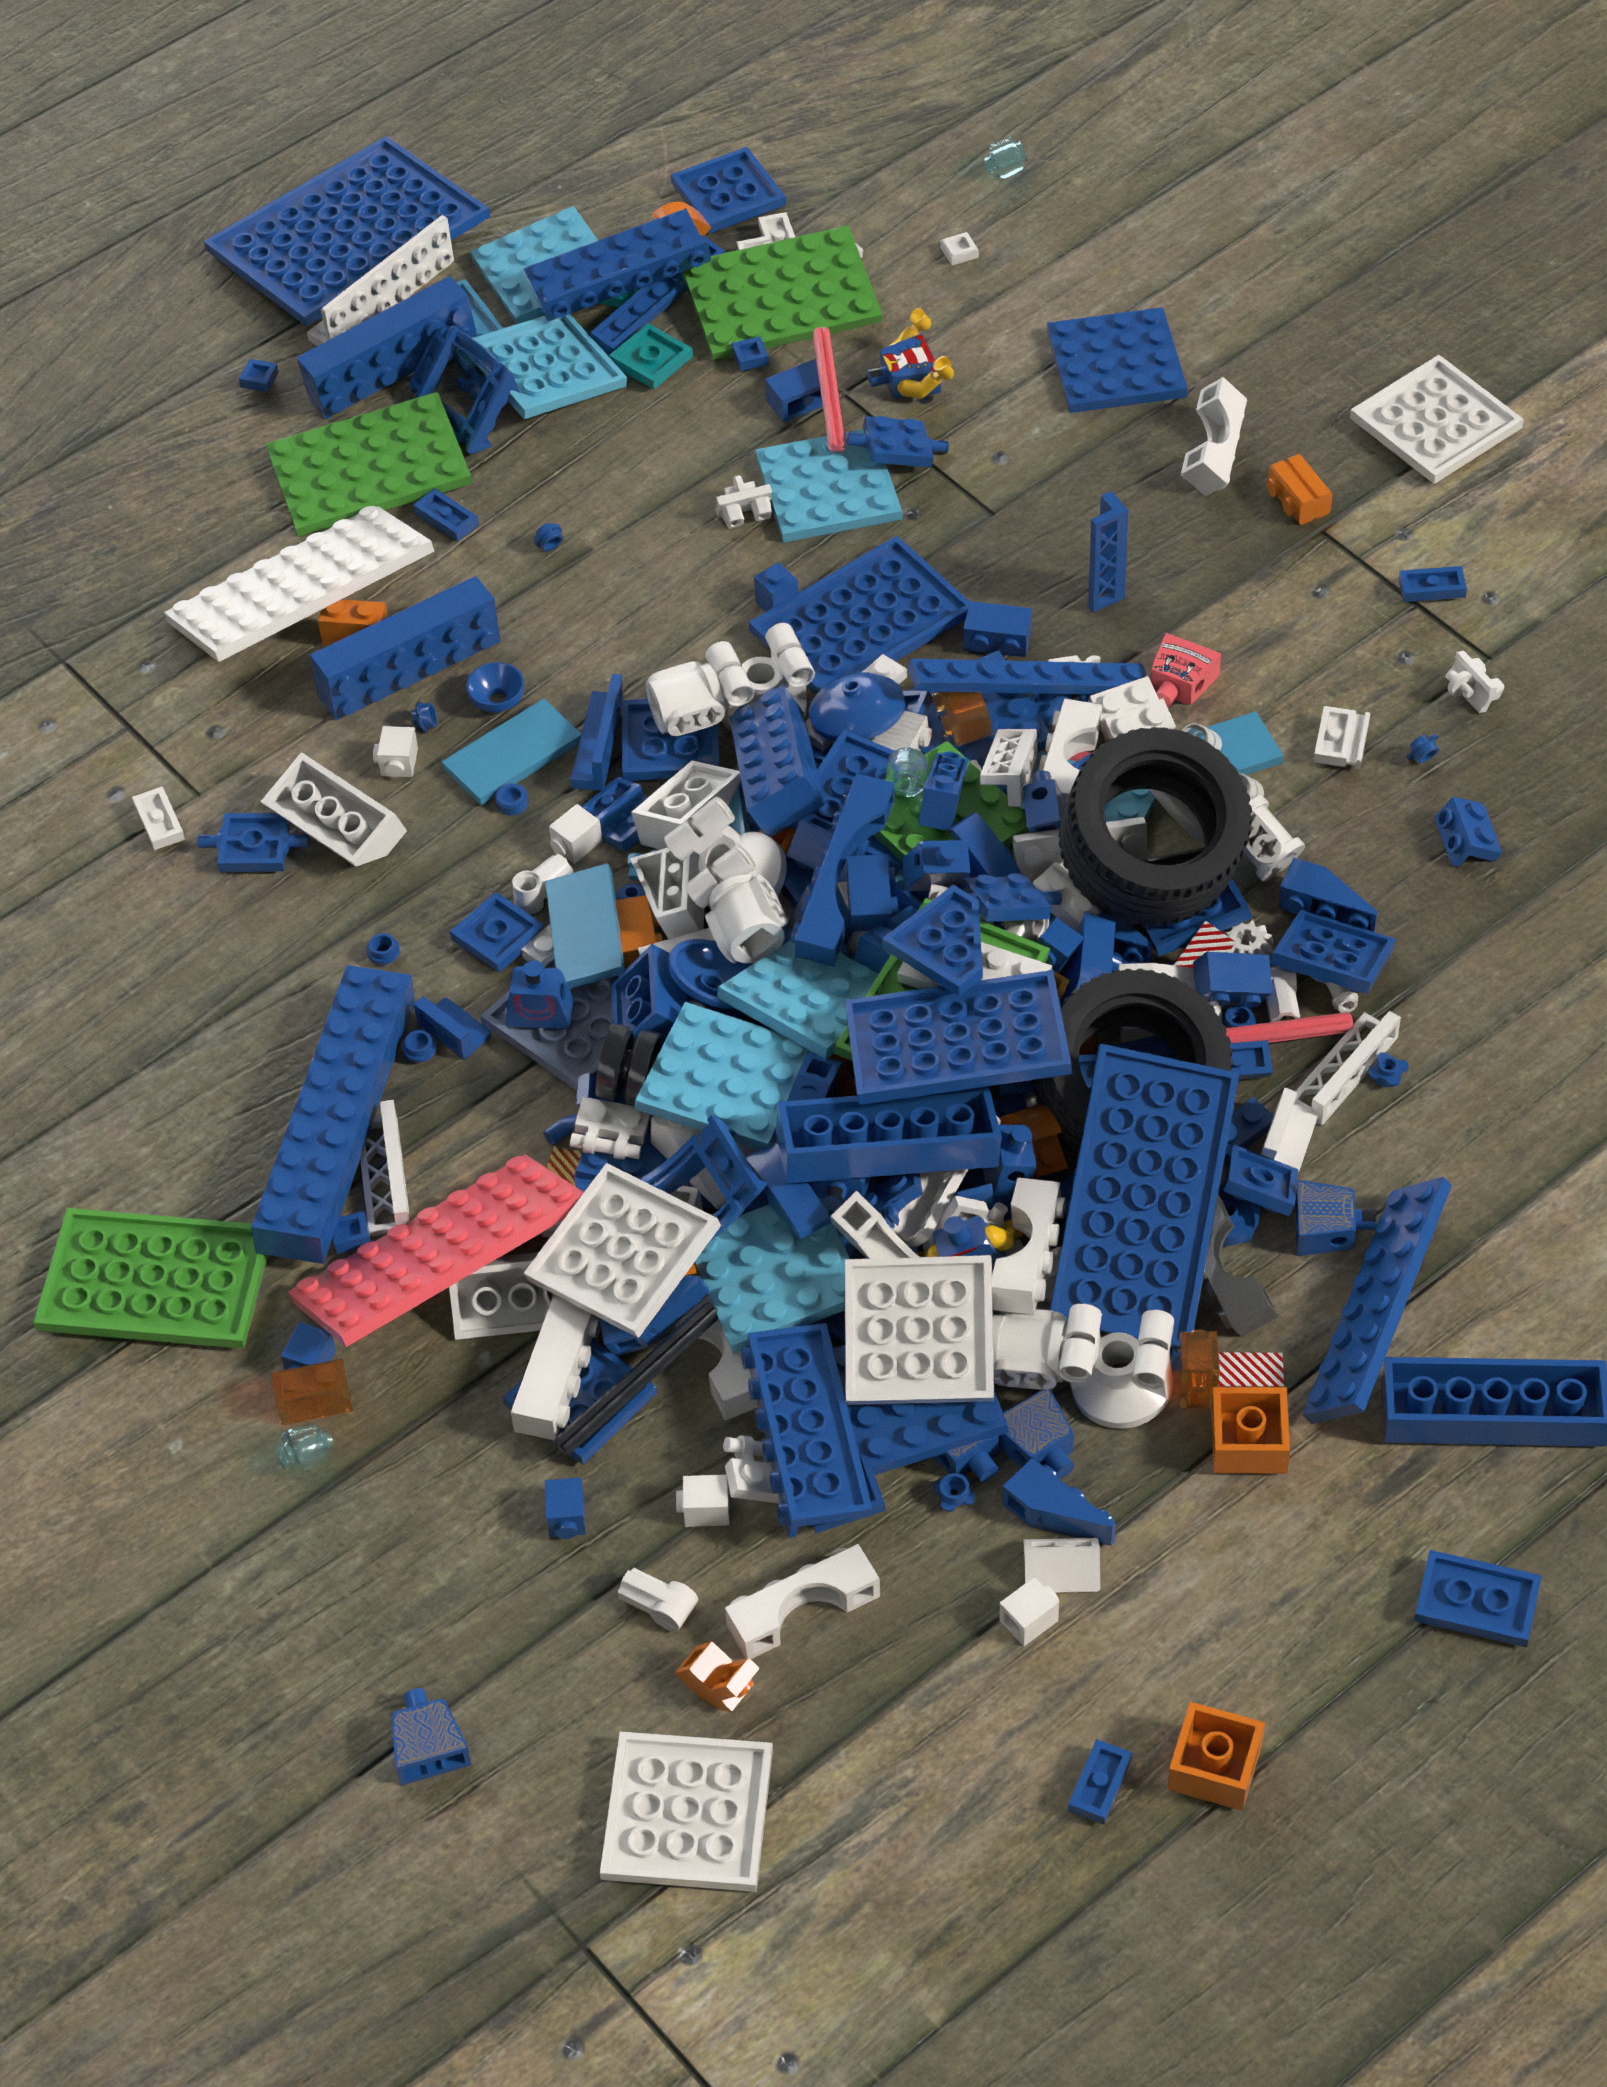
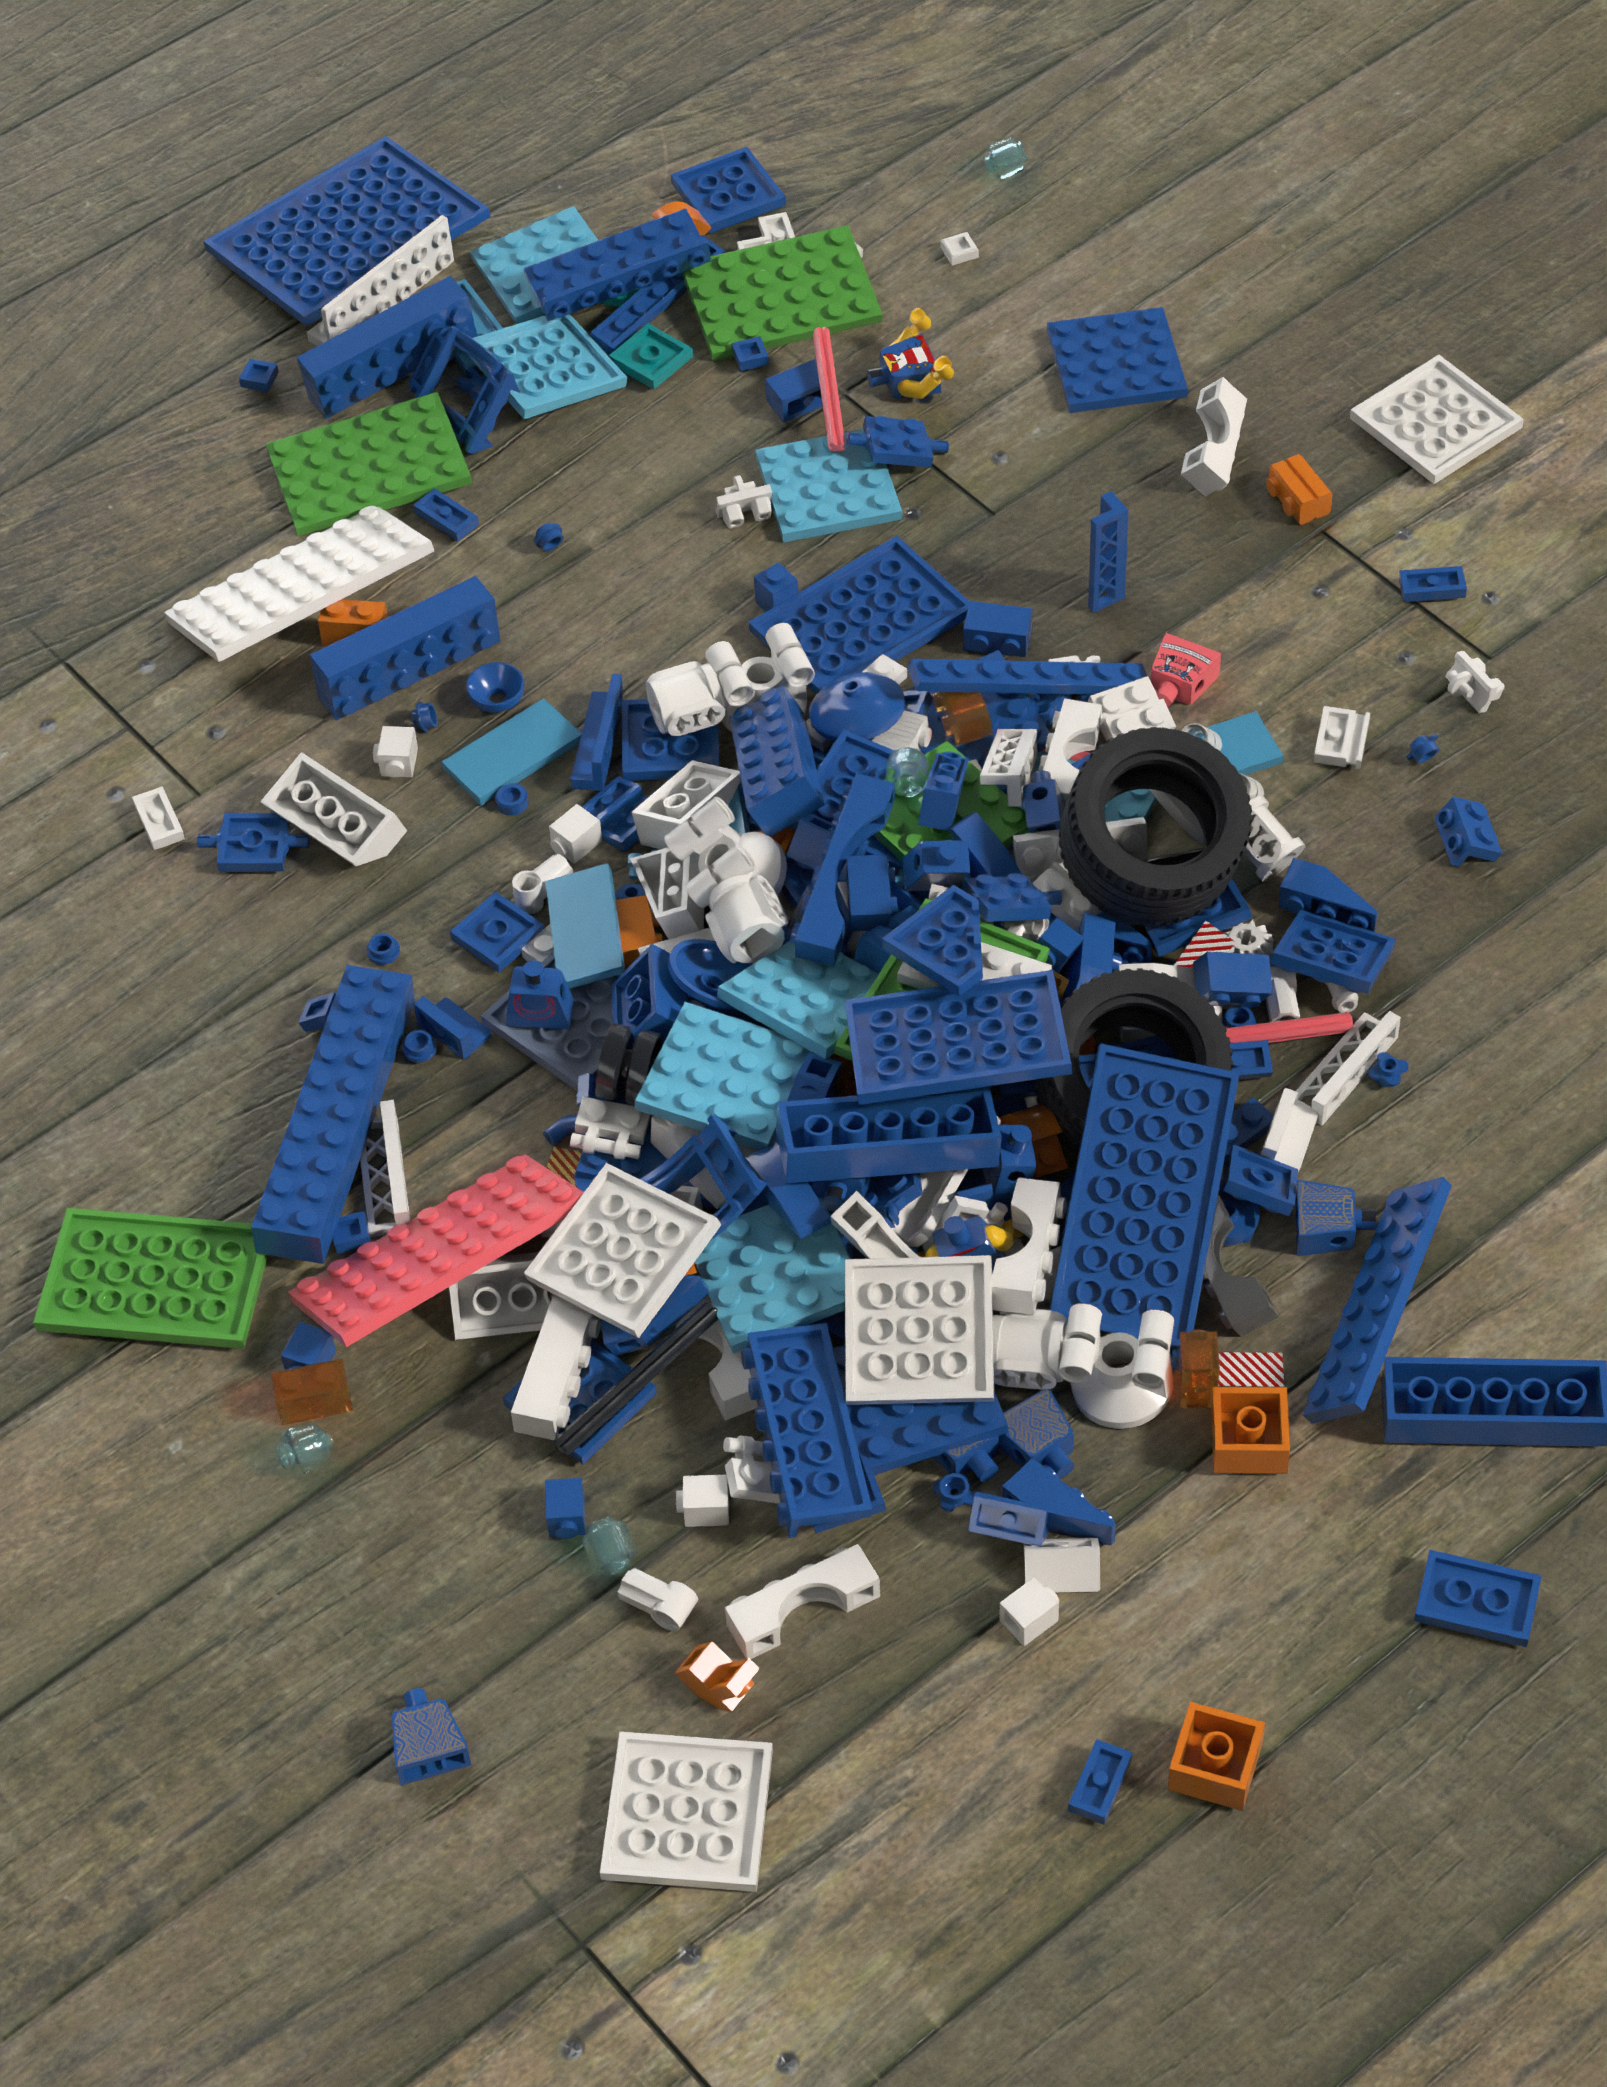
none -> blue plate [298,992,336,1032]
none -> clear light blue head [582,1517,637,1575]
none -> blue panel [968,1492,1049,1547]

